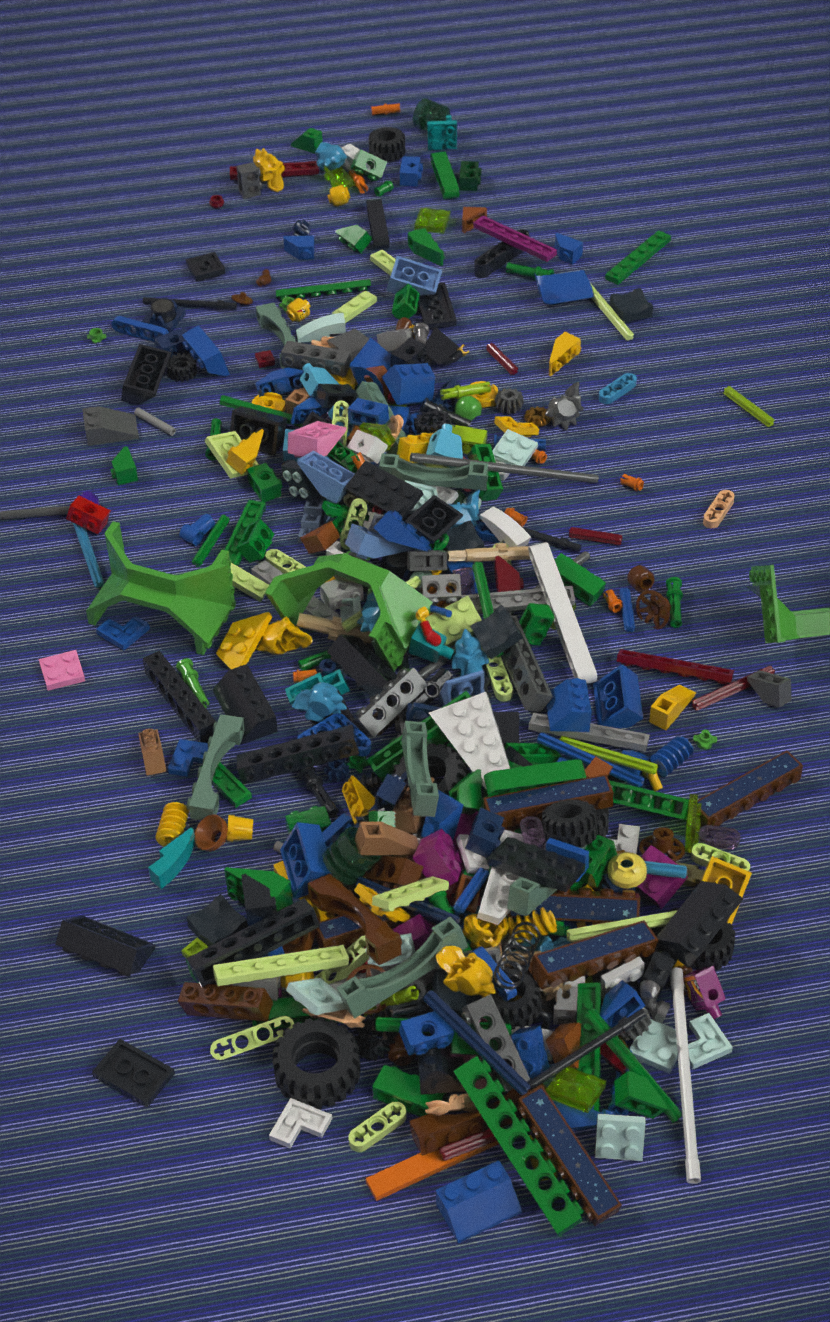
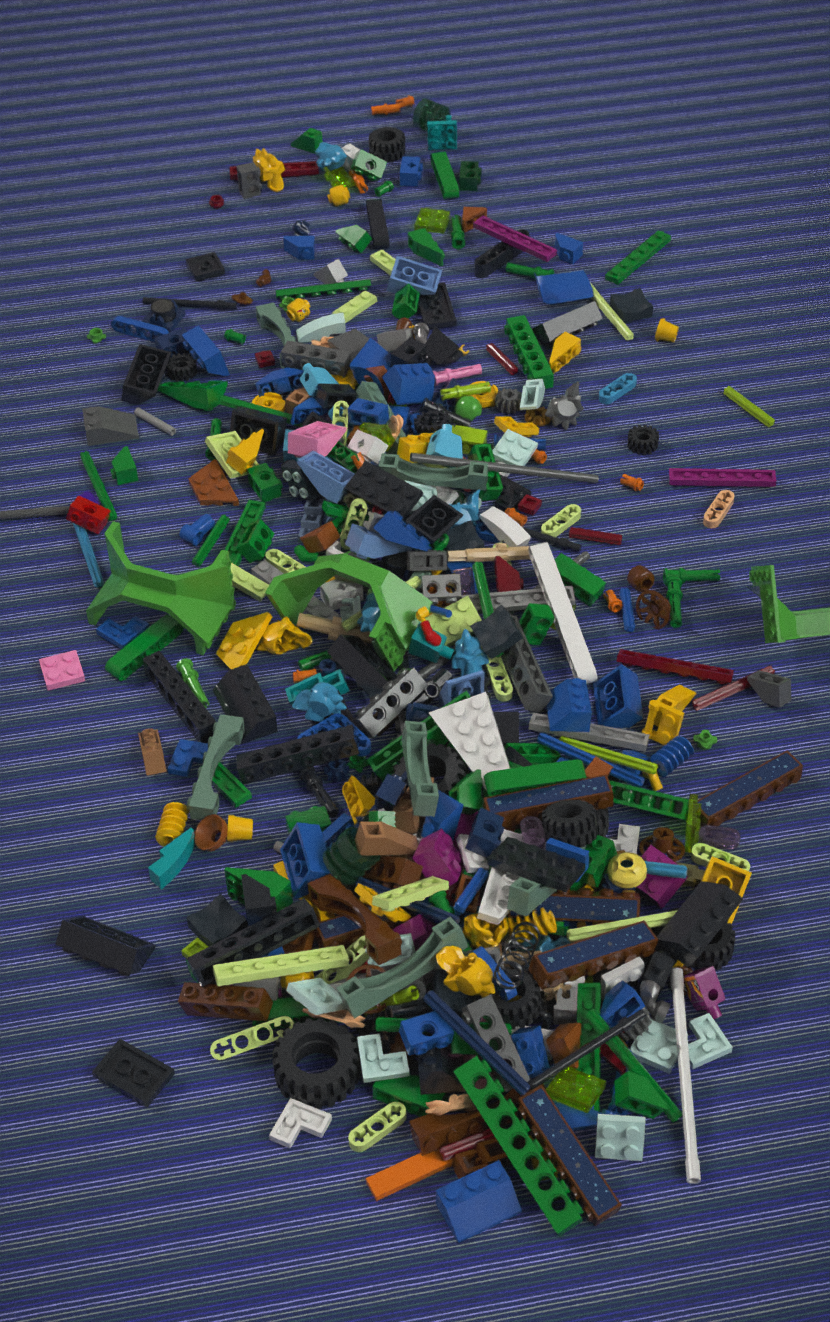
none -> green axle [80,451,117,521]
none -> green beam [105,614,184,681]
none -> green wedge [158,380,228,411]
none -> dark orange wing [188,459,239,506]
none -> green pin [224,329,246,345]
none -> green arm [294,545,318,562]
none -> light grey slope [313,259,348,284]
none -> light aqua plate [357,1034,409,1083]
none -> orange pin [396,95,415,108]
none -> bright pink pin [432,364,482,386]
none -> green pin [451,215,465,249]
none -> reddish brown slope [452,1138,526,1179]
none -> black plate [495,476,531,512]
none -> green brick [504,315,554,389]
none -> dark red plate [518,494,542,516]
none -> light aqua slope [520,379,545,410]
none -> slope [532,301,603,345]
none -> yellowish green beam [541,504,581,537]
none -> black tyre [627,424,659,455]
none -> yellow plate [642,700,684,745]
none -> yellow piece [654,318,679,342]
none -> green pin [663,568,720,584]
none -> magenta plate [669,468,776,487]

